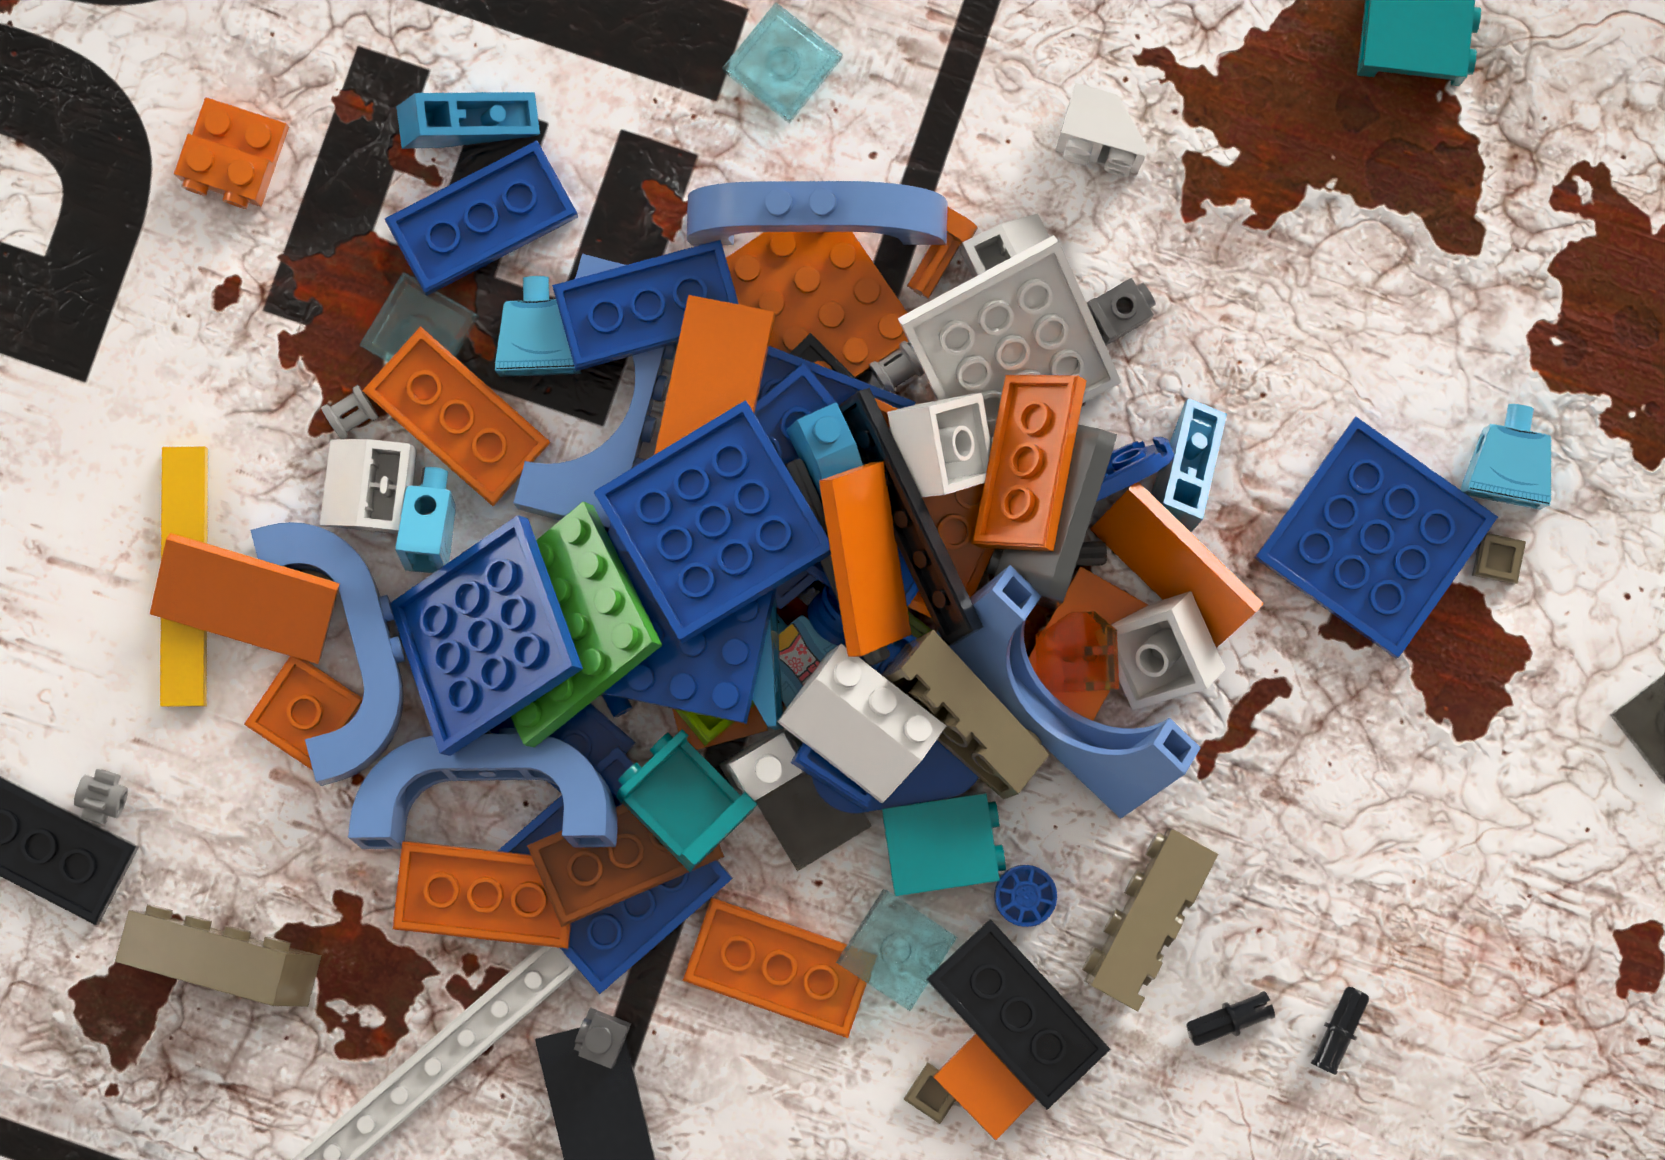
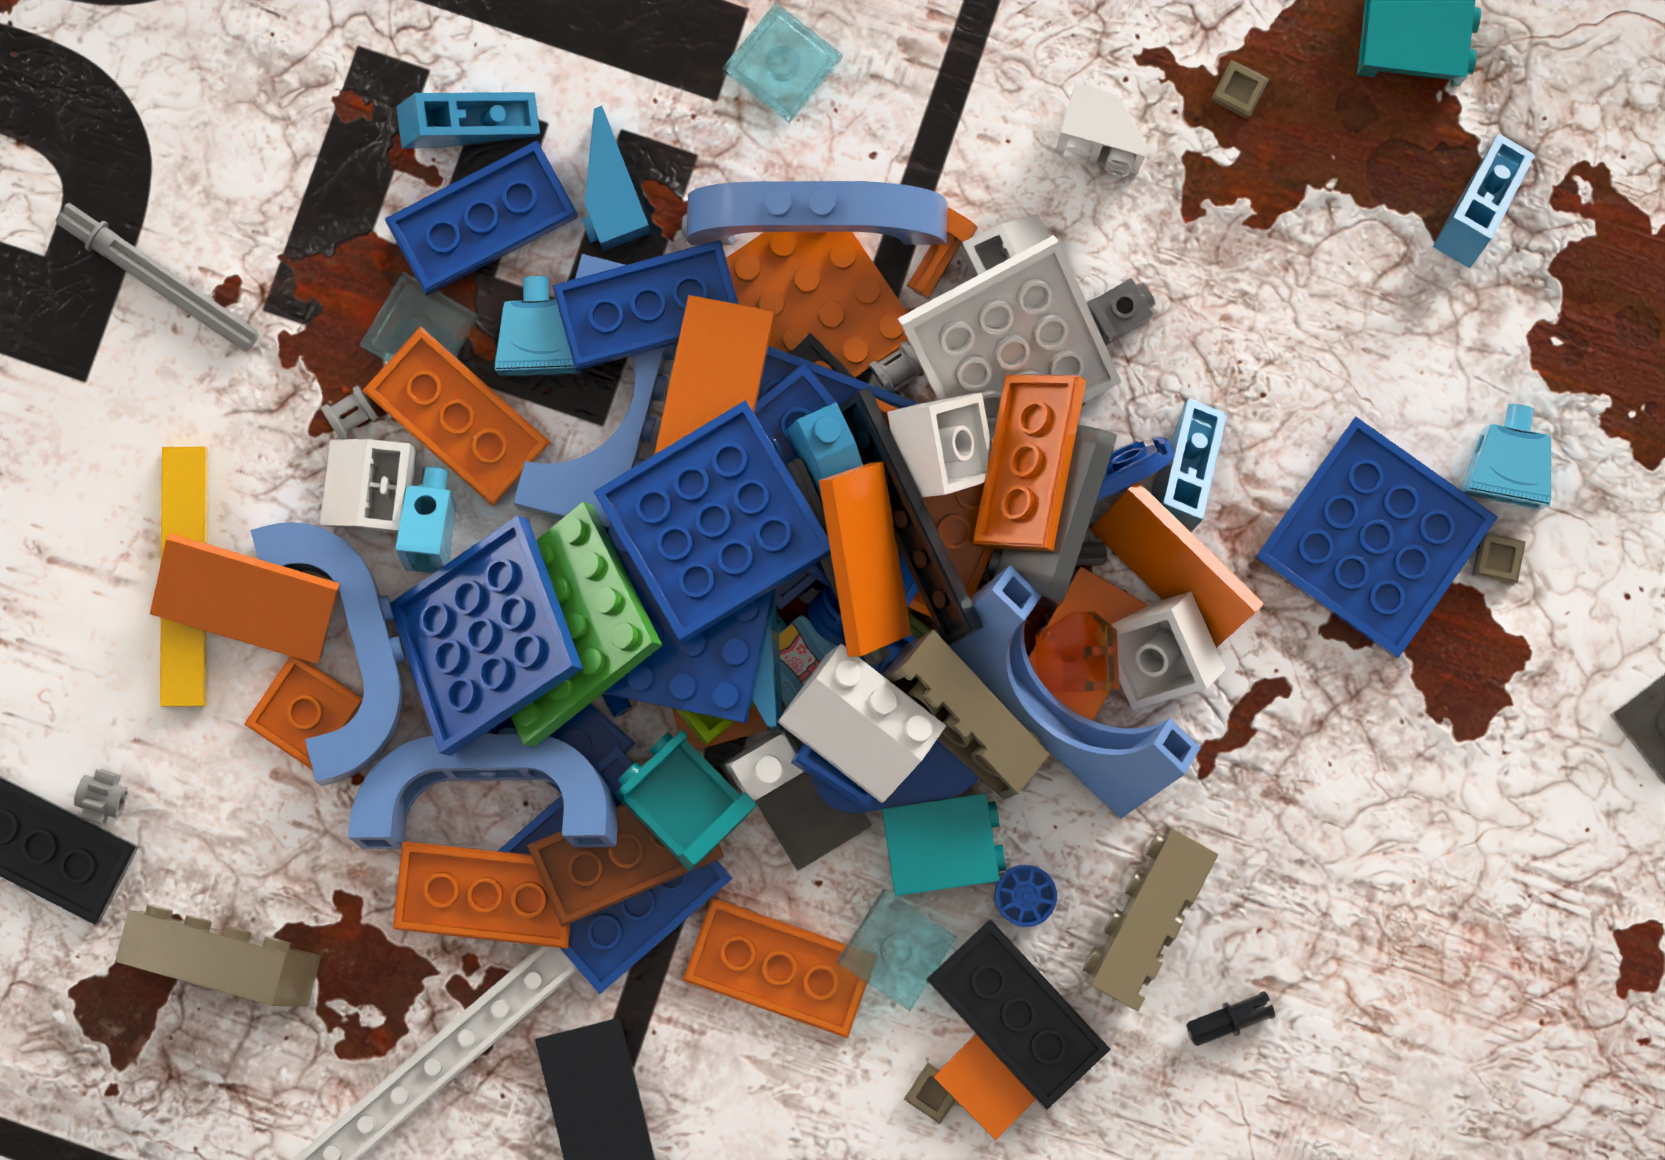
orange plate [174,97,289,209] -> none
flat silver brick [574,1008,631,1069] -> none
black axle [1311,987,1369,1075] -> none
none -> light grey axle [55,203,259,351]
none -> dark azure slope [581,106,651,251]
none -> dark tan tile [1210,60,1269,119]
none -> dark azure slope [1433,133,1535,268]

